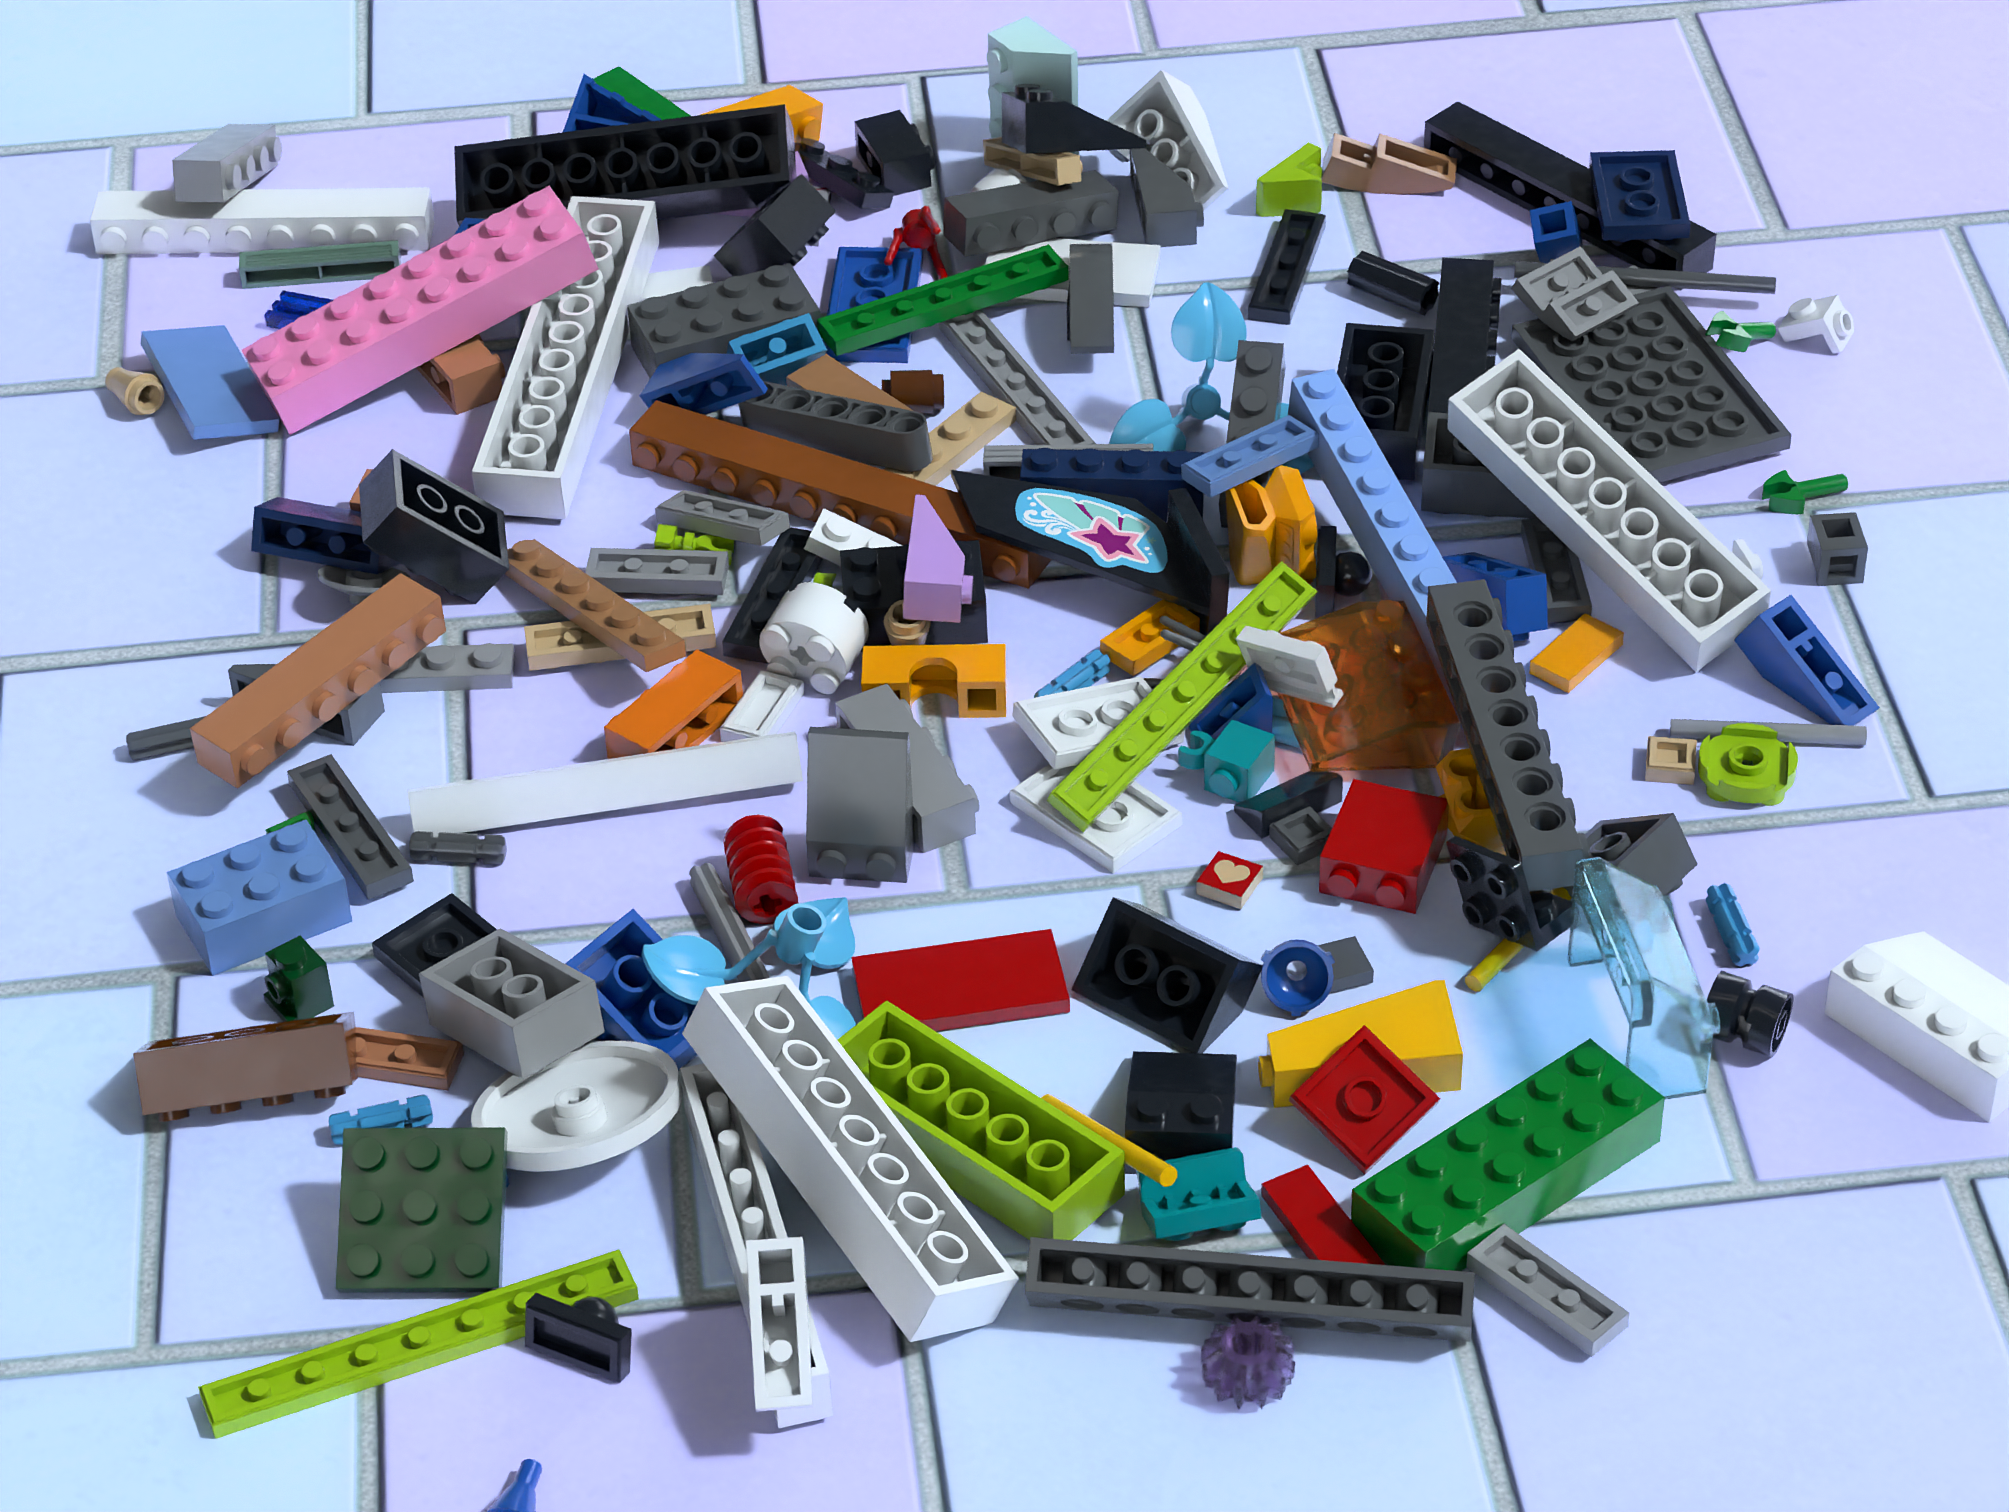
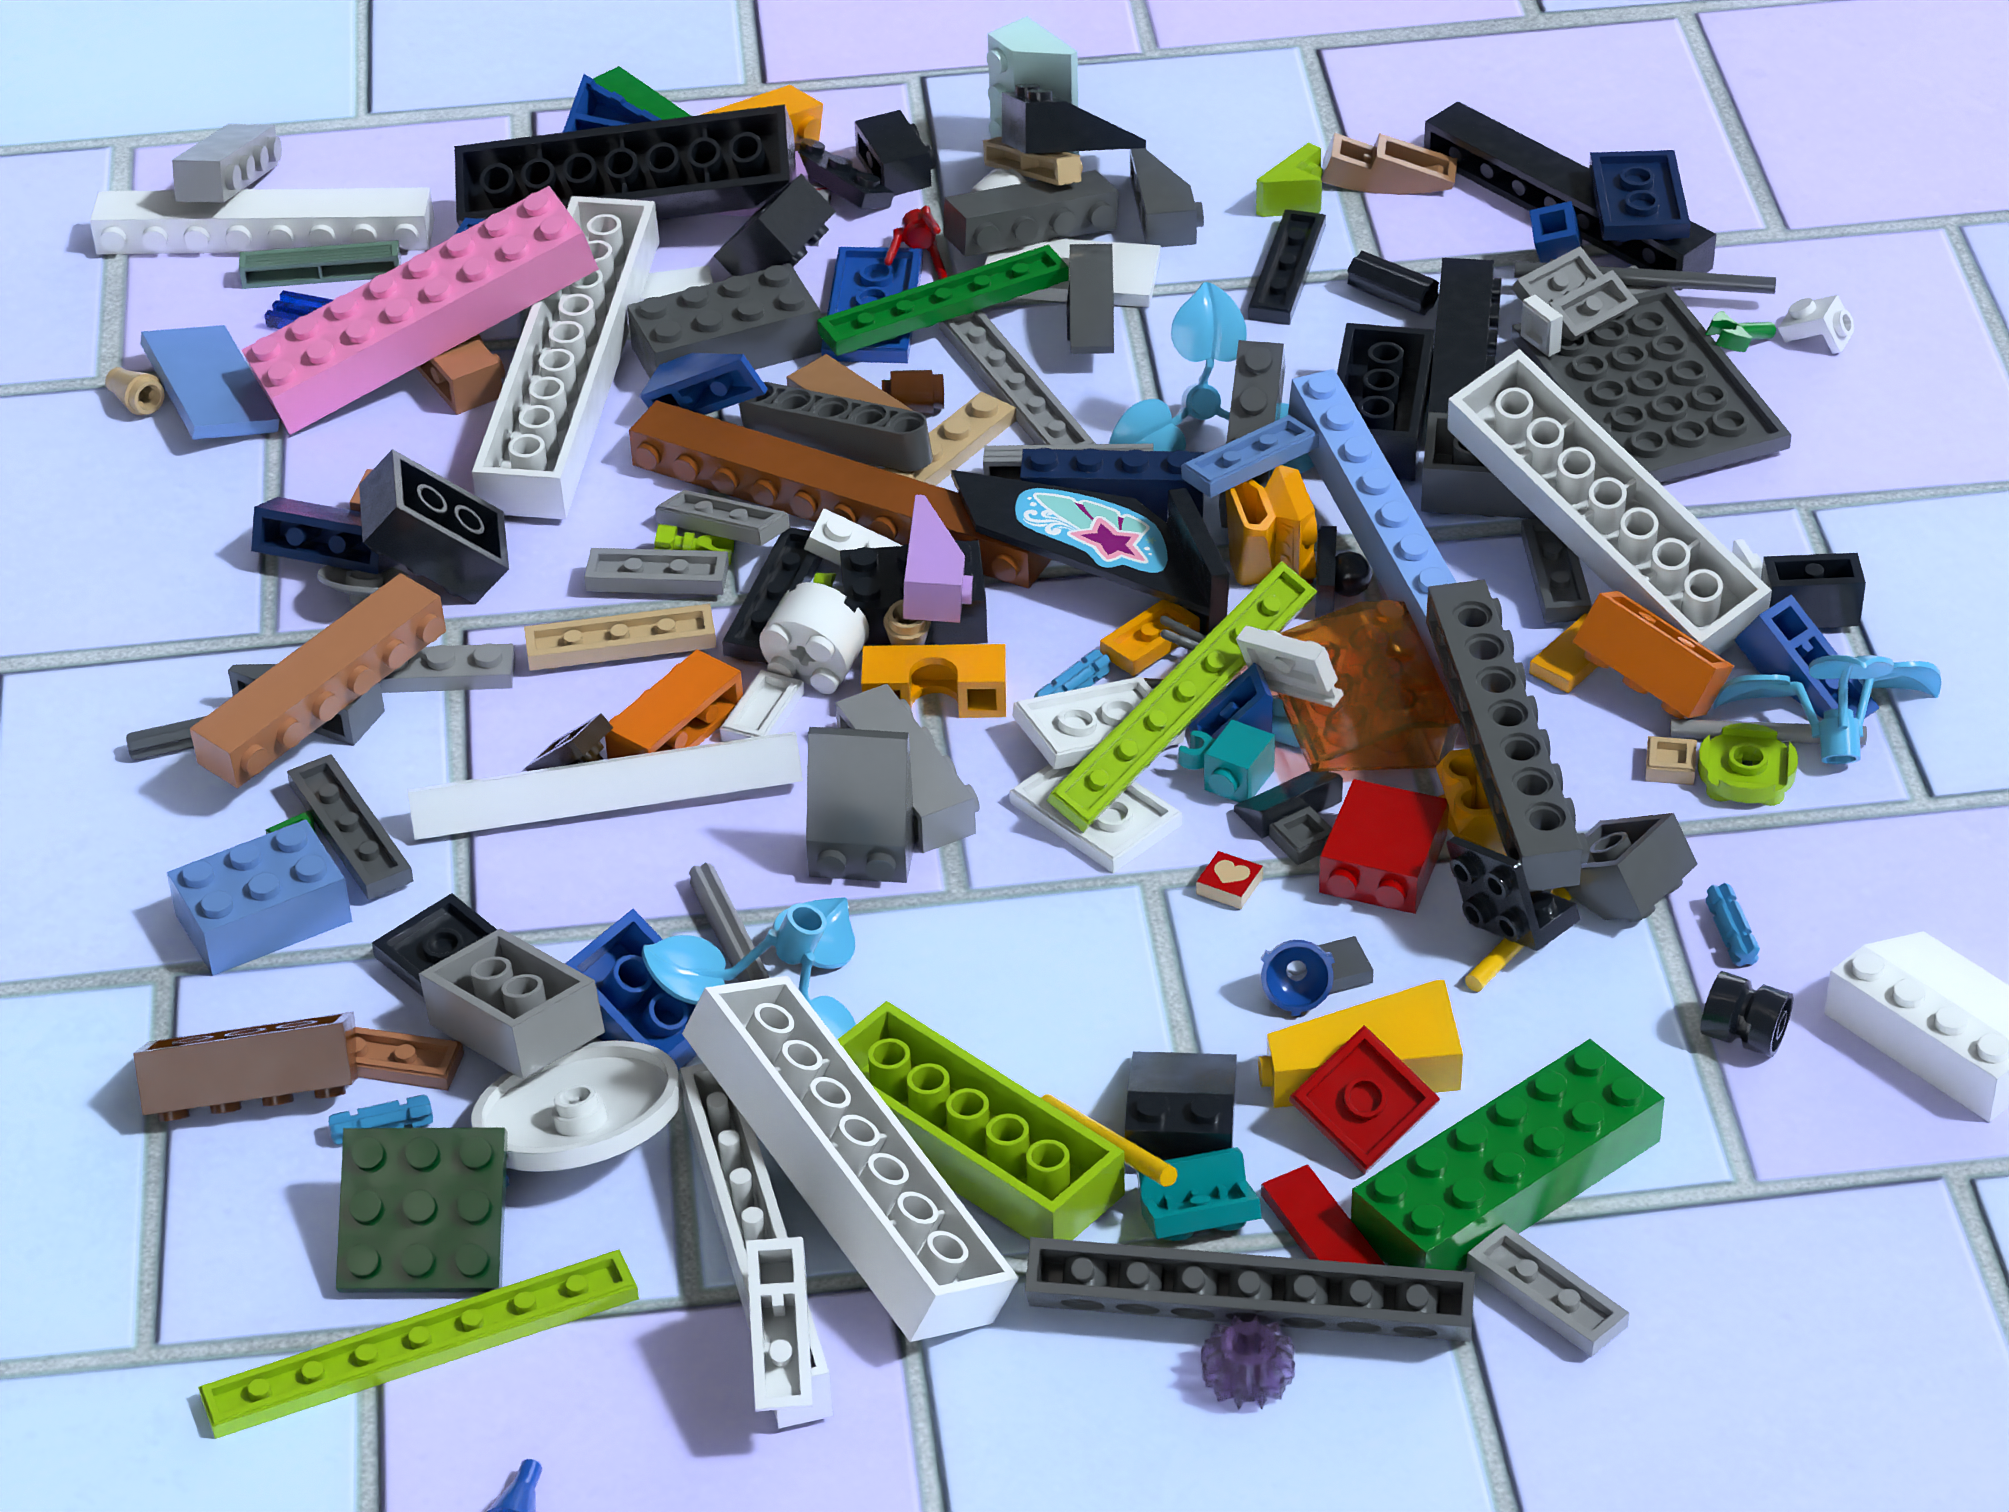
dark green brick [263,935,334,1022] -> none
dark grey axle [409,831,507,865] -> none
medium nougat plate [504,539,686,673] -> none
black tile [525,1293,632,1383] -> none
red piece [723,814,799,925] -> none
dark azure brick [727,313,827,386] -> none
red tile [851,929,1070,1031] -> none
black slope [1071,897,1262,1053] -> none
white wedge [1106,69,1229,211] -> none
blue slope [1442,552,1548,641] -> none
clear light blue windscreen [1567,857,1720,1100] -> none
green bar [1762,470,1849,515] -> none
dark grey brick [1807,512,1868,586] -> none
none -> dark brown slope [525,713,613,771]
none -> white tile [1521,295,1563,357]
none -> orange brick [1573,591,1734,719]
none -> medium azure plant [1713,655,1941,764]
none -> black brick [1761,552,1866,628]

